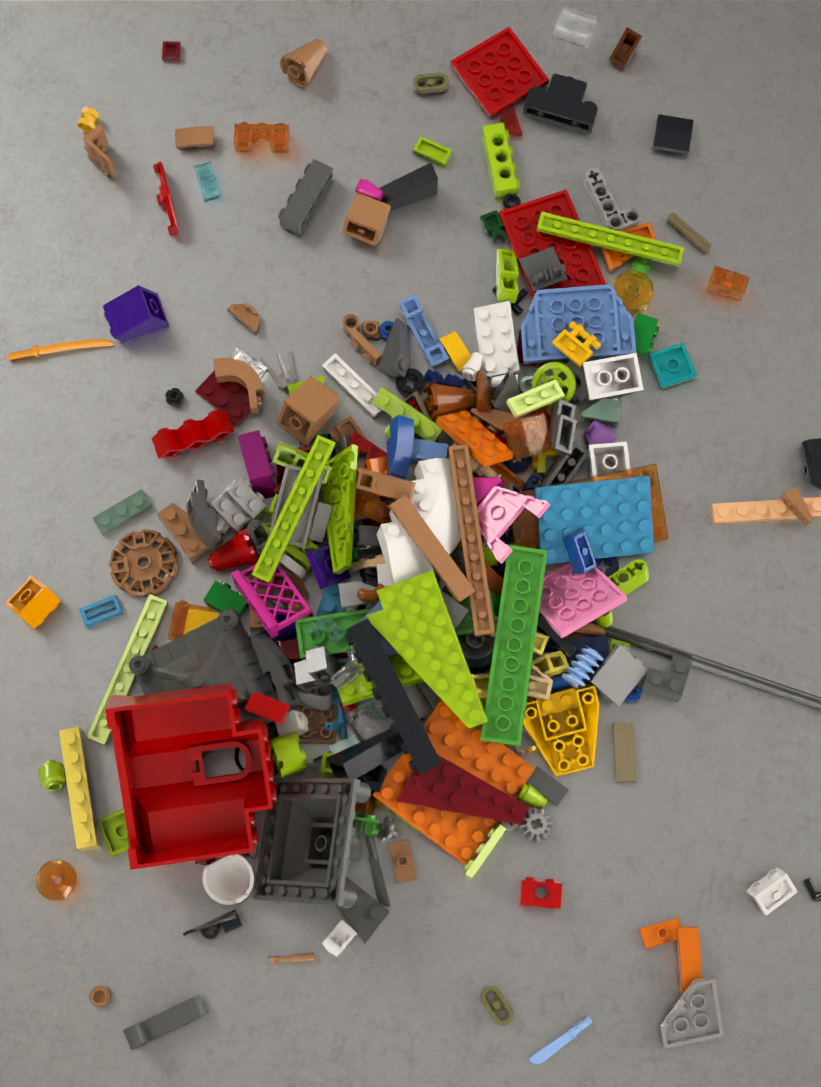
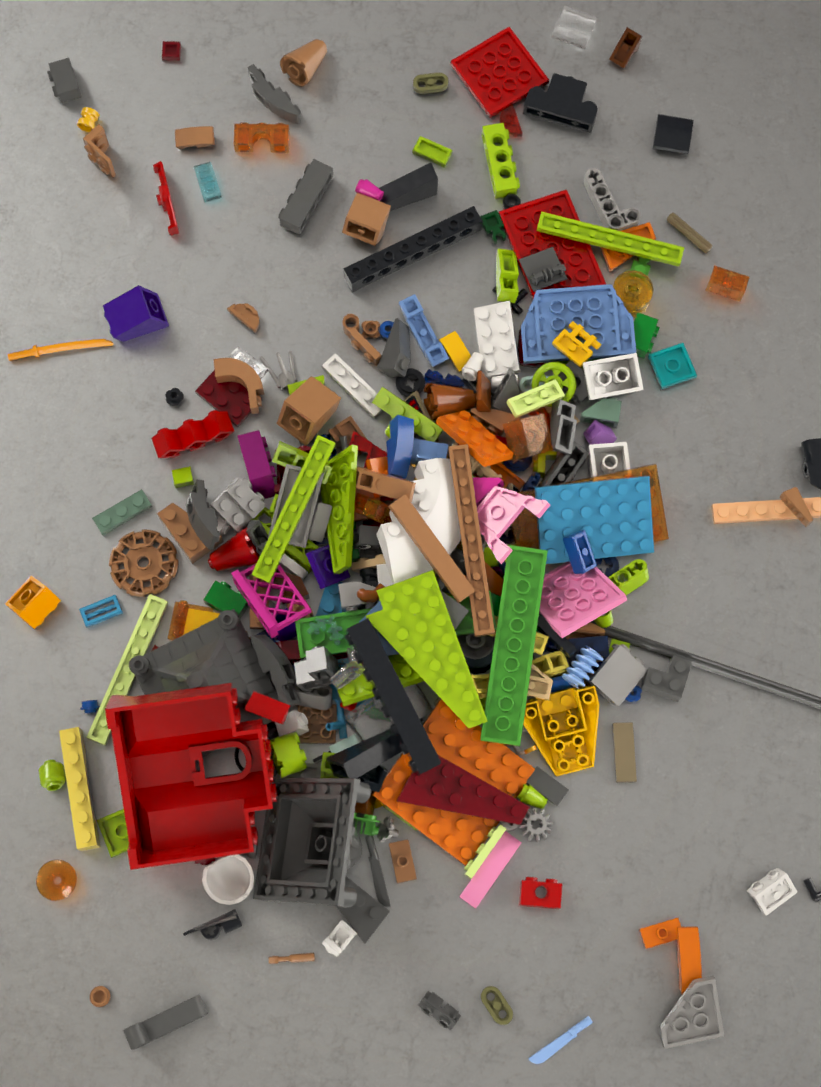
none -> dark grey brick [47,58,81,103]
none -> blue plate [80,700,100,713]
none -> lime slope [172,466,194,488]
none -> dark grey slope [248,64,301,124]
none -> black brick [343,206,482,292]
none -> dark grey hinge [418,991,461,1030]
none -> bright pink slope [460,831,522,909]

